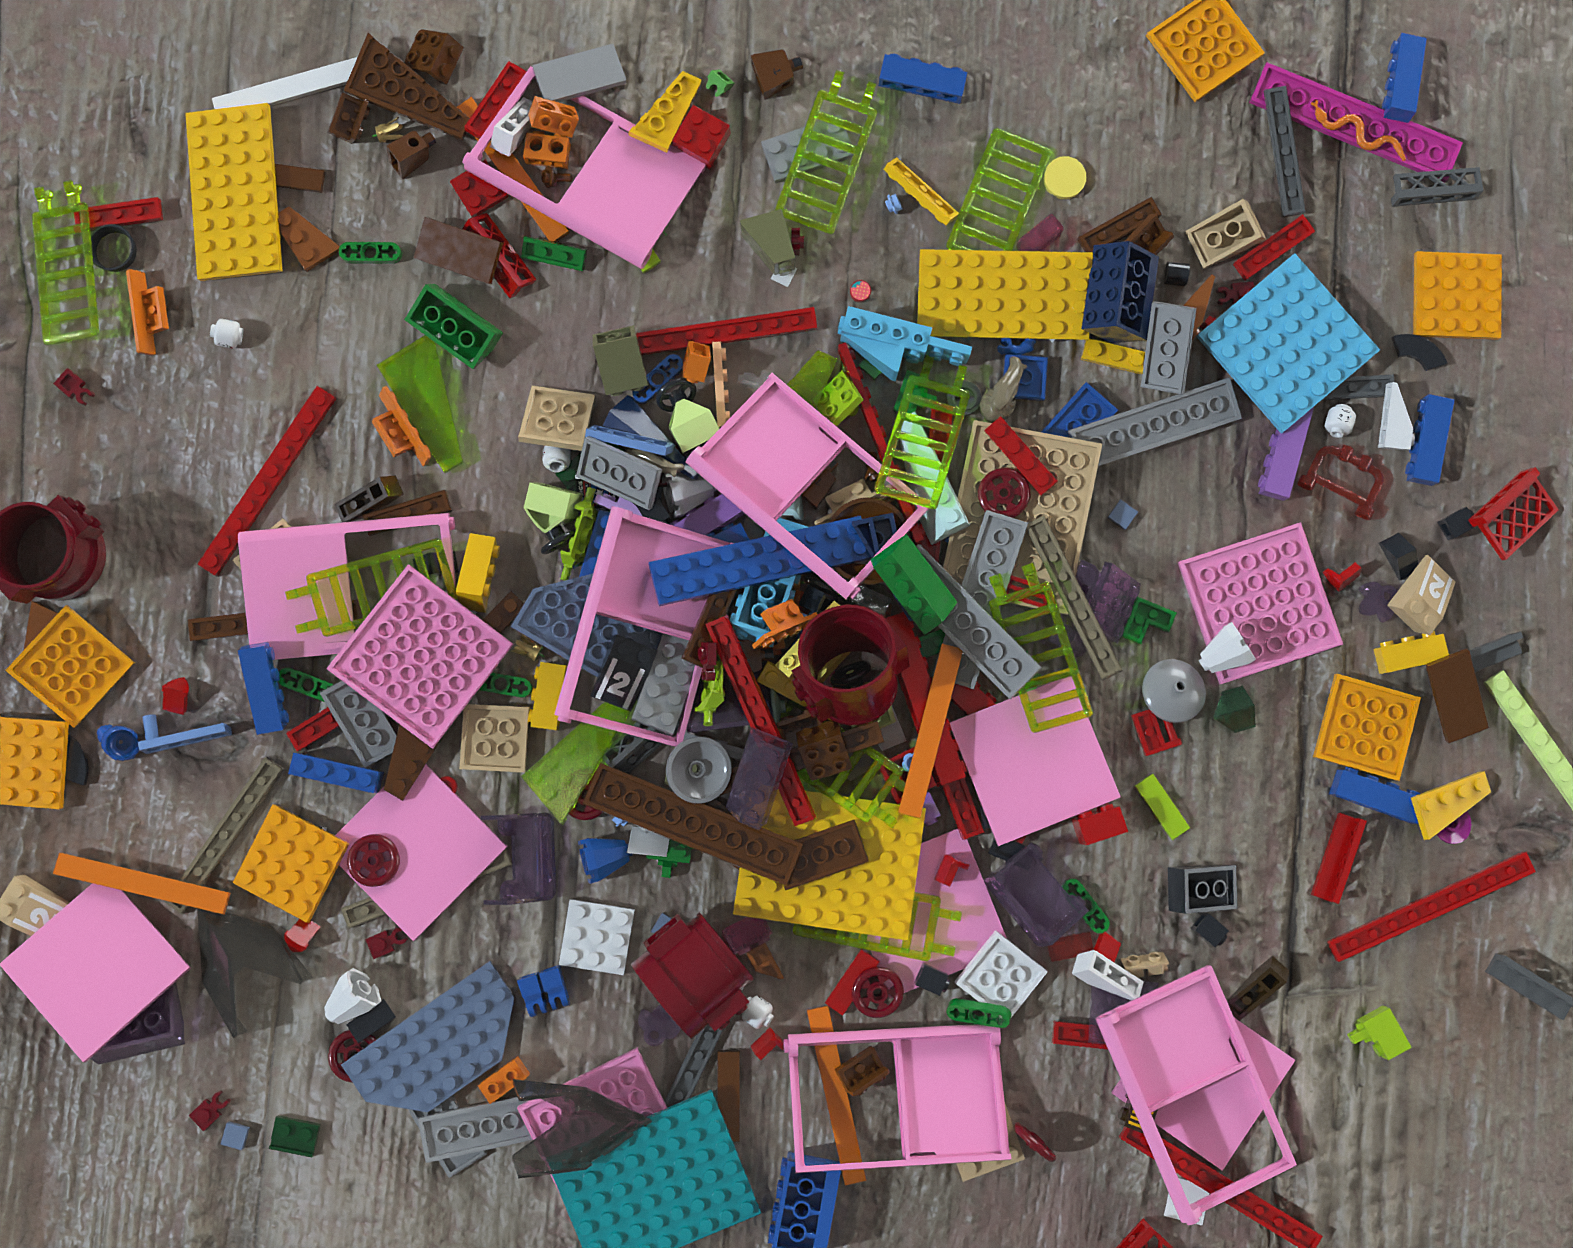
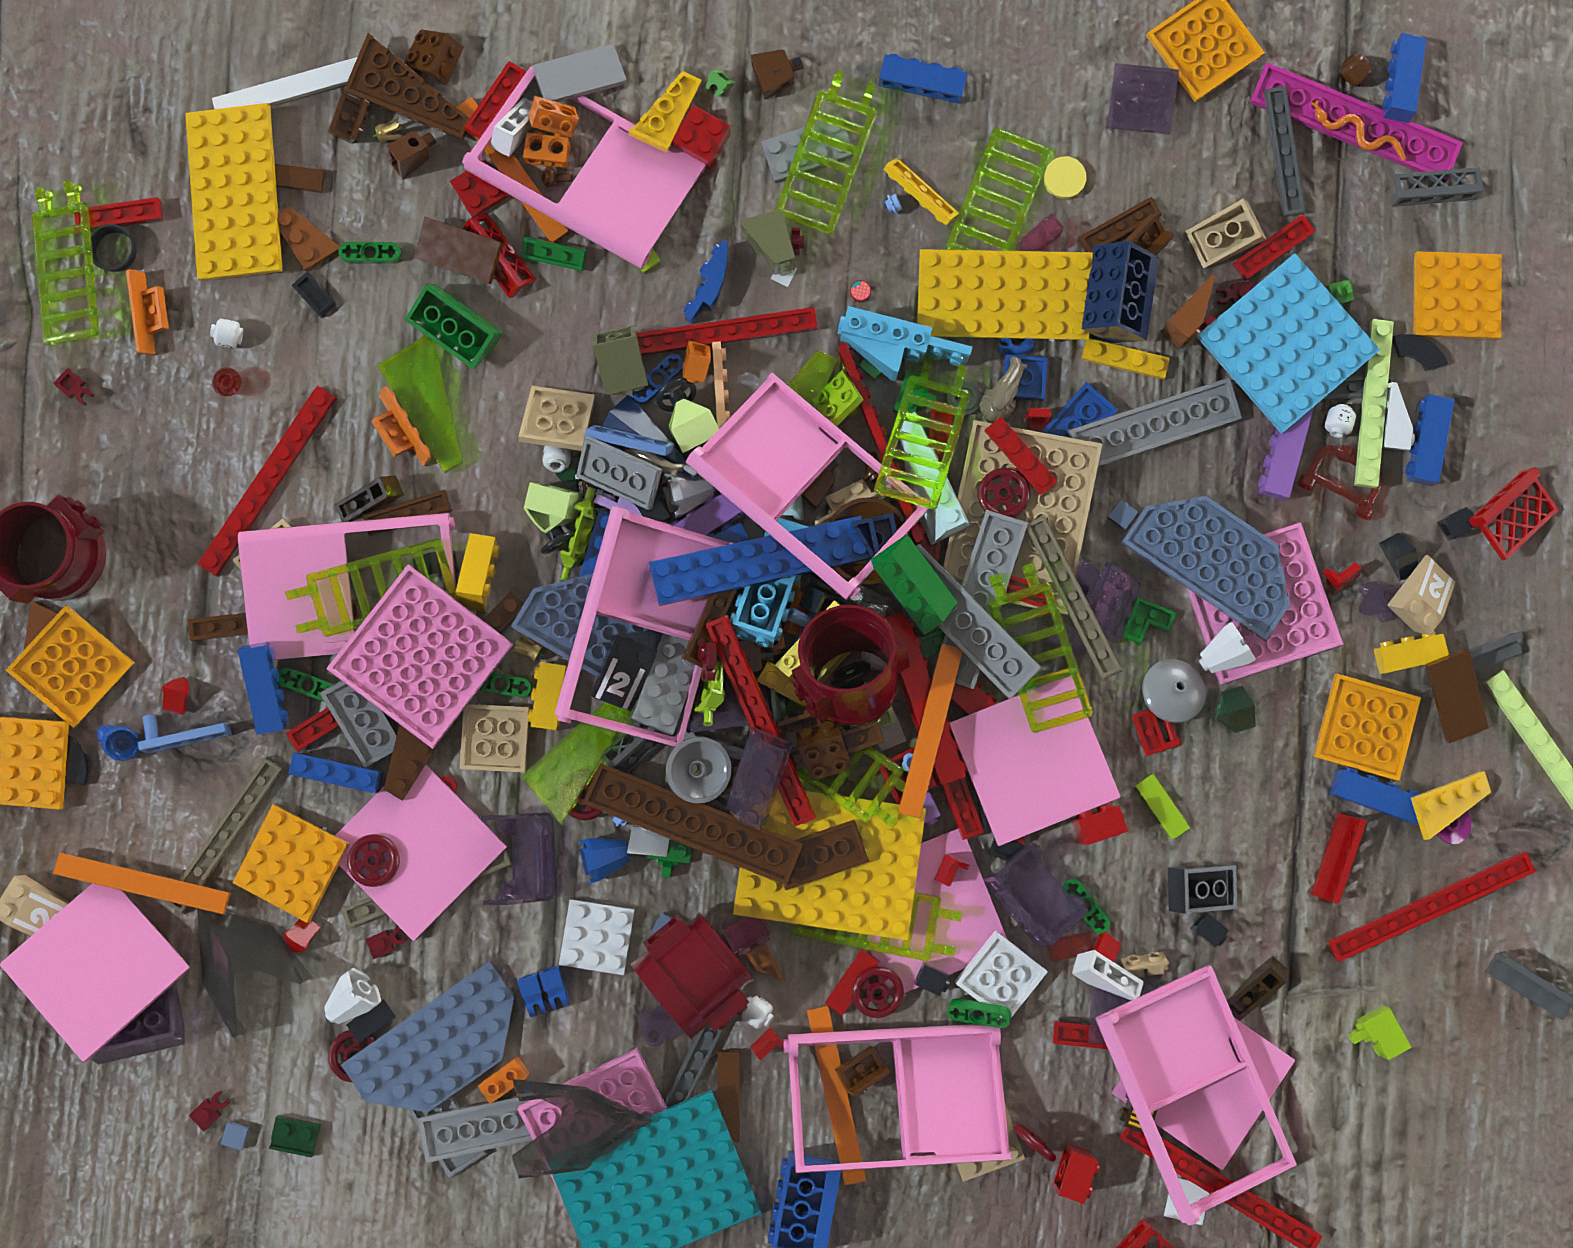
orange bracket [752,599,818,649] -> none
light grey tile [1141,301,1197,394] -> none
black brick [1164,262,1190,286] -> none
none -> clear red cone [212,367,242,397]
none -> black tile [292,271,337,318]
none -> blue slope [684,239,728,324]
none -> red tile [1025,408,1051,432]
none -> red brick [1052,1143,1100,1204]
none -> clear purple plate [1106,63,1179,135]
none -> sand blue plate [1121,496,1290,641]
none -> bright green tile [1326,280,1354,305]
none -> reddish brown head [1341,53,1373,86]
none -> yellowish green plate [1354,319,1394,489]

